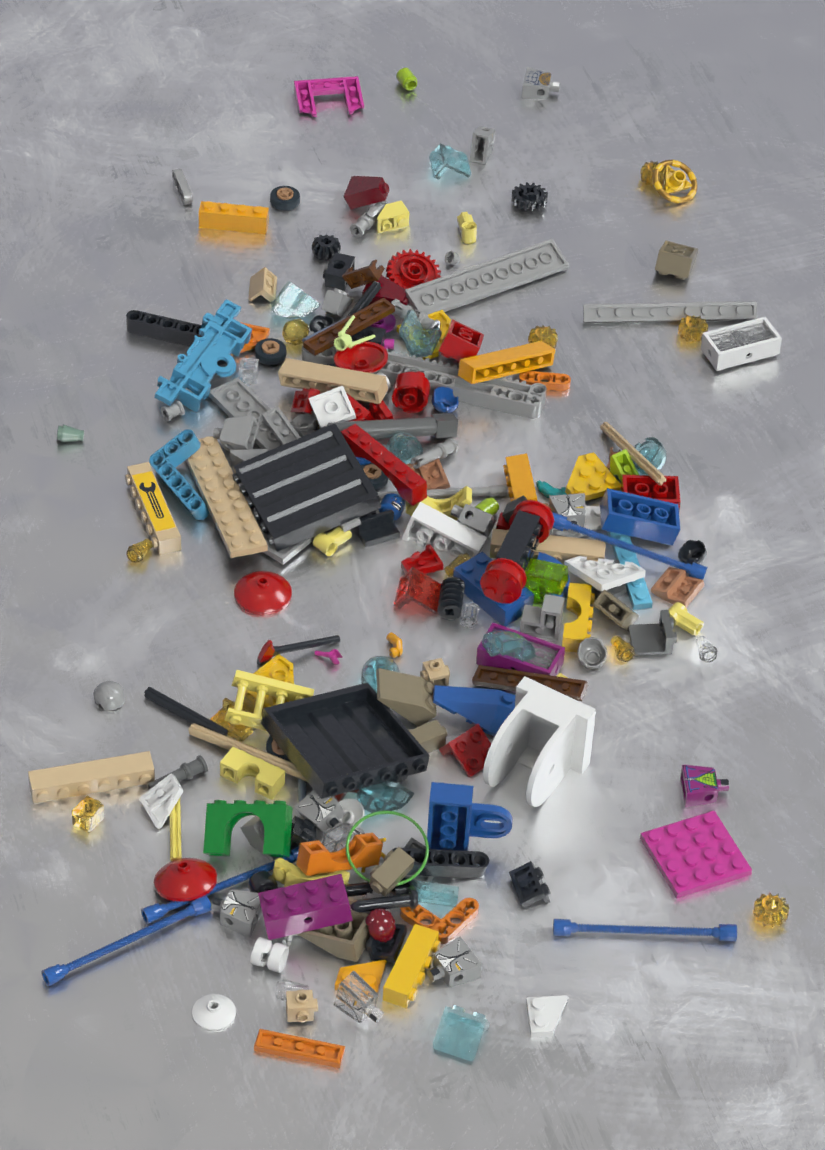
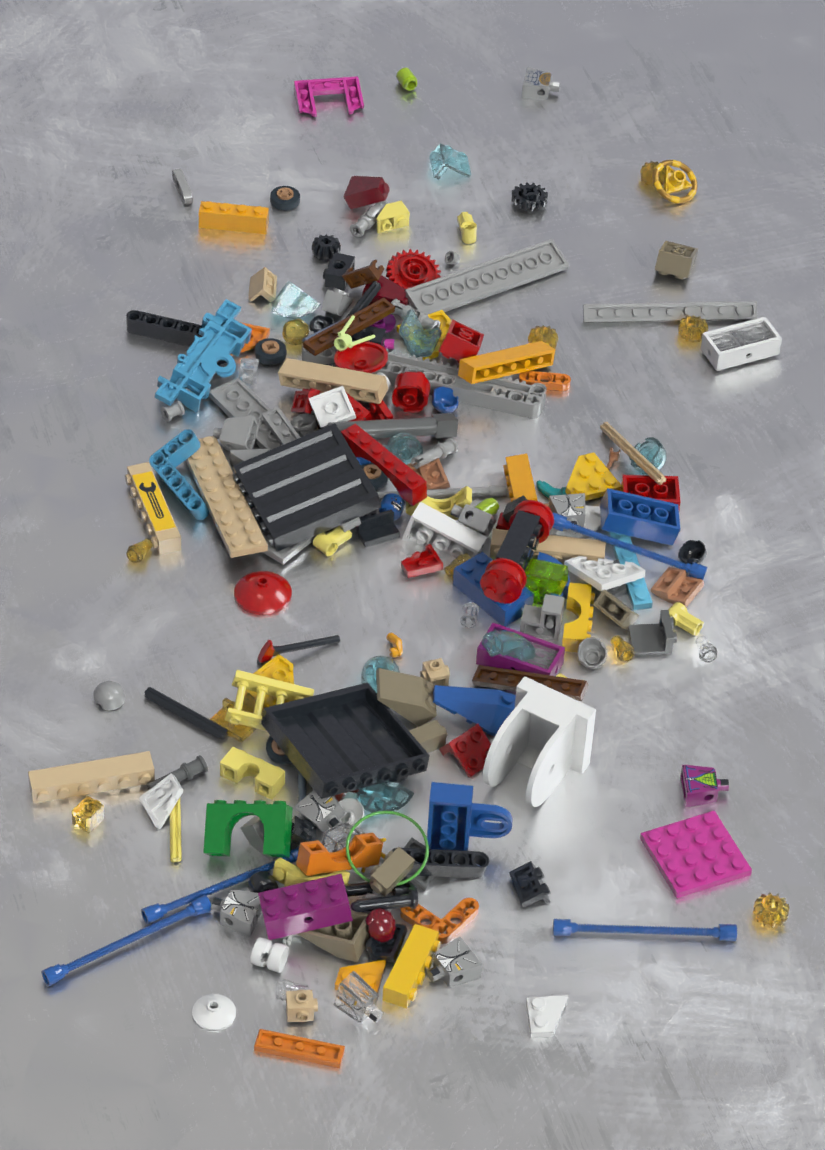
sand green cone [57,424,84,442] -> none
red dish [154,858,217,902] -> none
tan axle [188,723,306,781] -> none
dark pink hand [315,649,343,665] -> none
clear red bracket [394,567,441,614] -> none
clear light blue hinge [416,881,459,907] -> none
clear light blue bracket [433,1005,490,1061] -> none
black piece [437,577,465,620] -> none
light grey torso [470,126,495,165] -> none
lime slope [610,449,639,483] -> none

